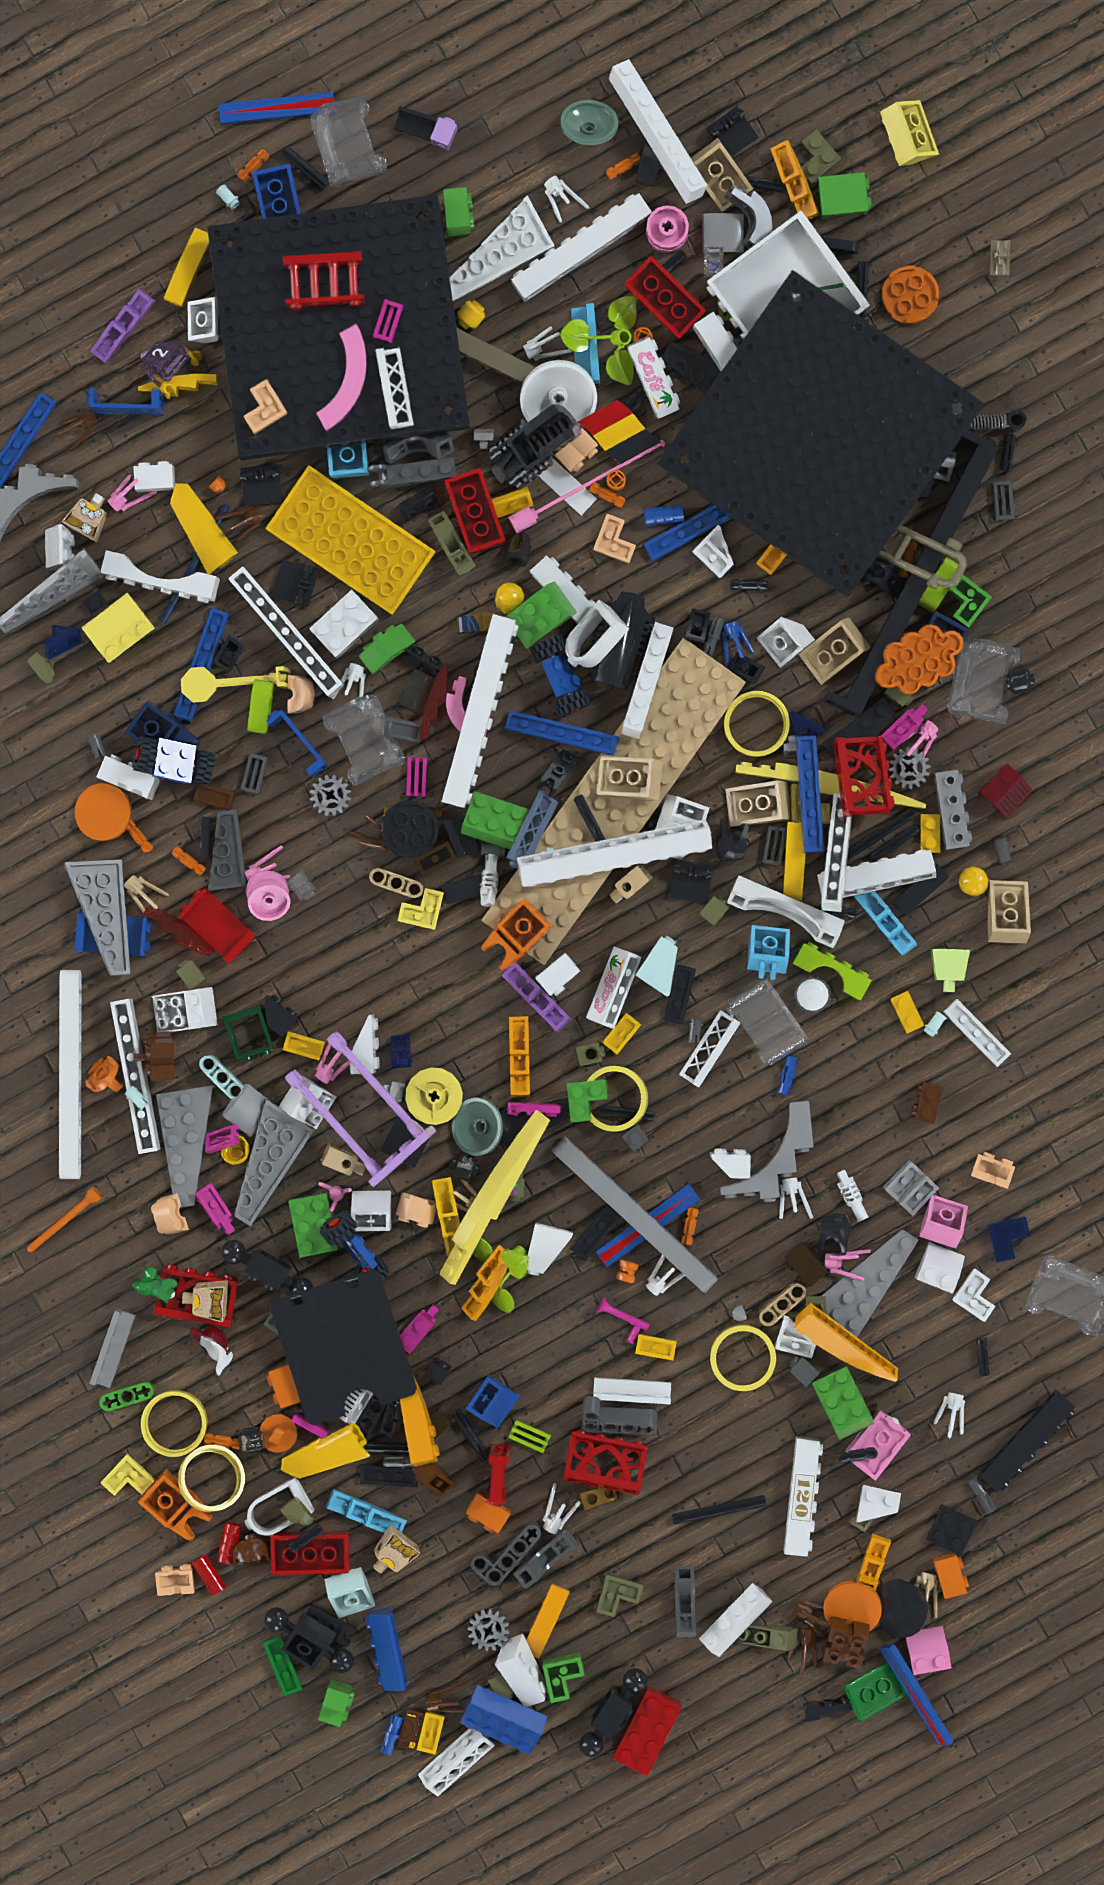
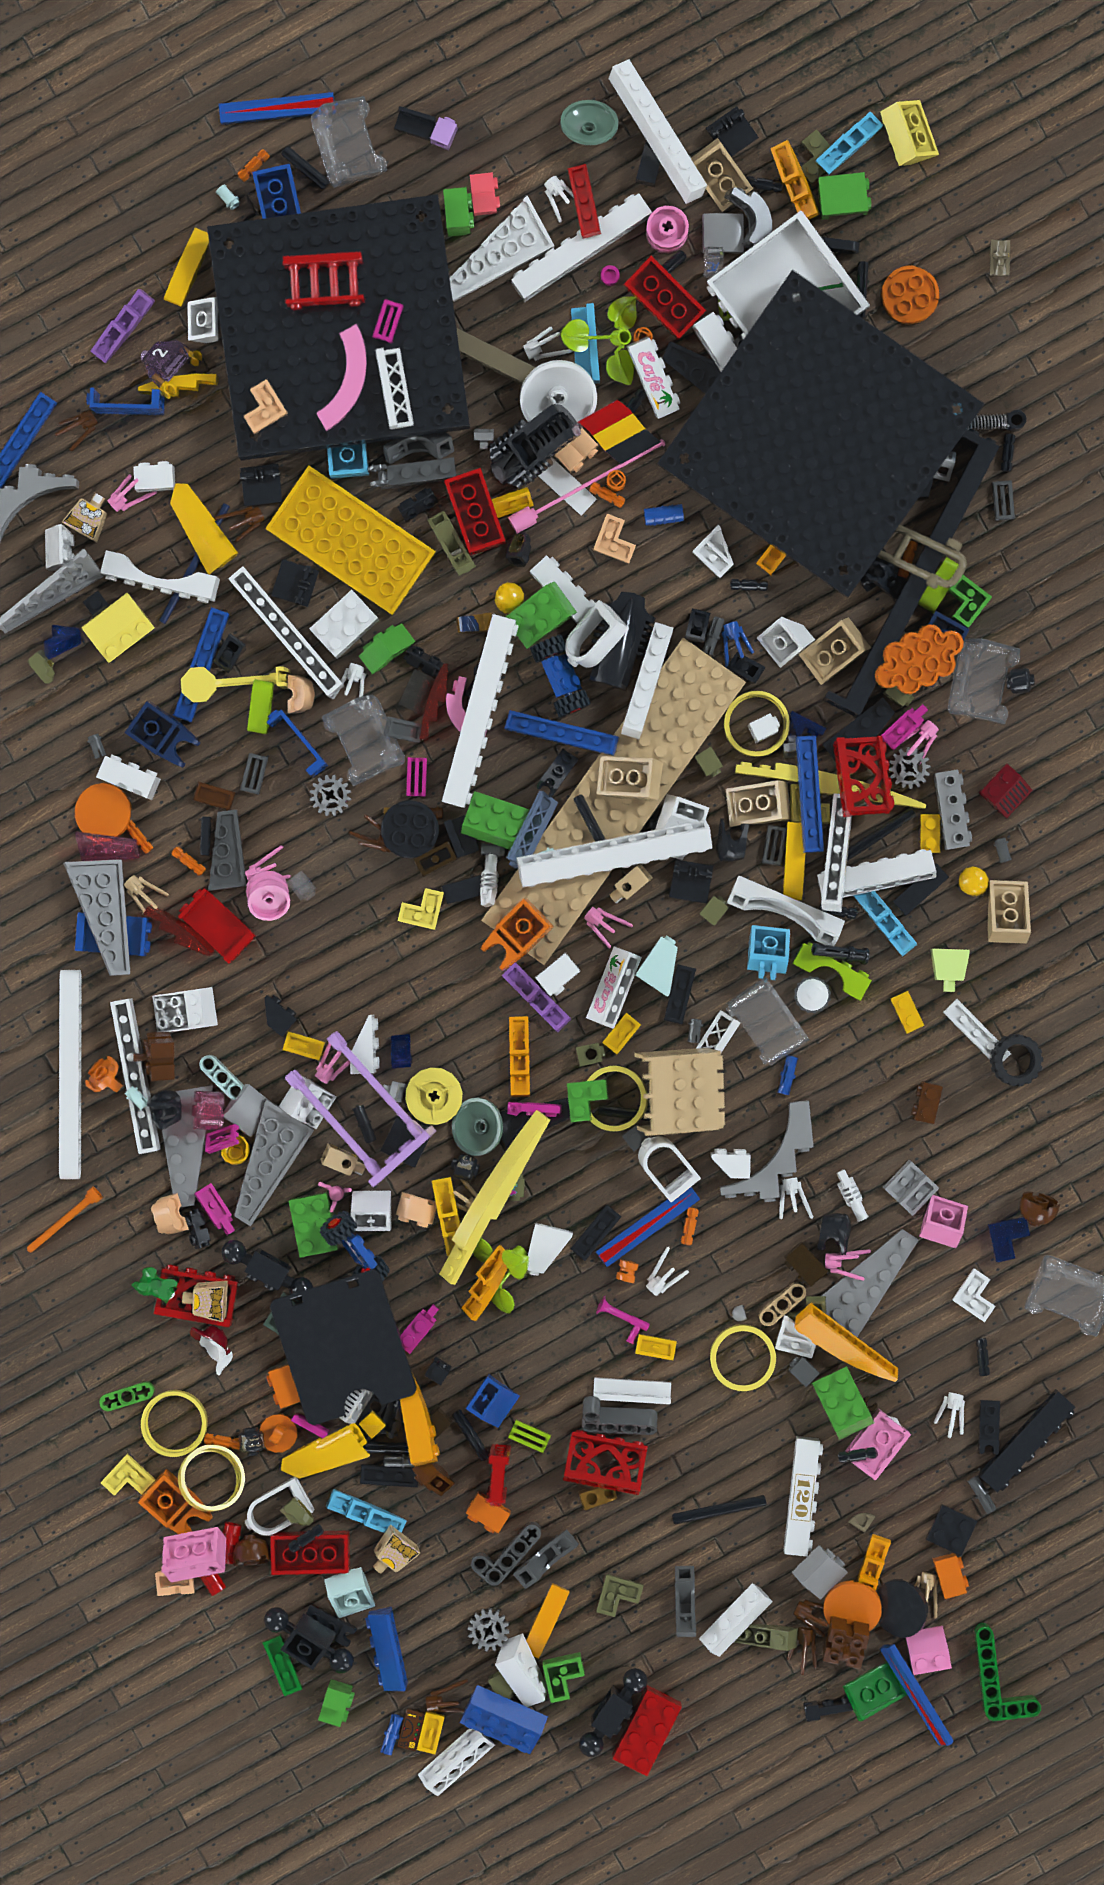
light grey fence [89,1308,136,1388] -> none
plate [132,737,215,786] -> none
olive brick [176,959,208,990] -> none
orange hinge [209,476,225,492] -> none
dark green window [223,1004,275,1063] -> none
tan beam [369,868,424,898] -> none
yellow head [457,300,485,330] -> none
white plant [542,1483,581,1534] -> none
light grey beam [551,1136,718,1293] -> none
orange axle [606,153,641,180] -> none
blue tile [643,505,732,562] -> none
white wing [856,1485,901,1523] -> none
black axle [869,824,920,862] -> none
white slope [915,1242,965,1294] -> none
light aqua pin [924,1011,947,1037] -> none
light nougat cylinder [971,1152,1015,1189] -> none
none -> clear pink wing [75,831,140,861]
none -> black helmet [147,1090,182,1129]
none -> bright pink piece [162,1527,226,1582]
none -> black hinge [184,1208,211,1249]
none -> clear pink brick [192,1091,224,1130]
none -> black axle [352,1105,376,1143]
none -> yellow slope [359,1410,386,1439]
none -> coral brick [470,172,500,216]
none -> red tile [568,164,601,239]
none -> bright pink plant [584,907,633,948]
none -> dark pink tile [600,265,620,286]
none -> tan windscreen [635,1048,725,1136]
none -> white window [638,1136,701,1202]
none -> olive brick [694,747,723,778]
none -> white brick [748,713,780,743]
none -> light grey brick [792,1545,848,1599]
none -> black pin [811,943,870,965]
none -> medium azure slope [816,111,883,175]
none -> green beam [974,1623,1041,1721]
none -> black plate [978,1400,1000,1455]
none -> black tyre [990,1034,1043,1086]
none -> reddish brown cylinder [1020,1192,1060,1227]

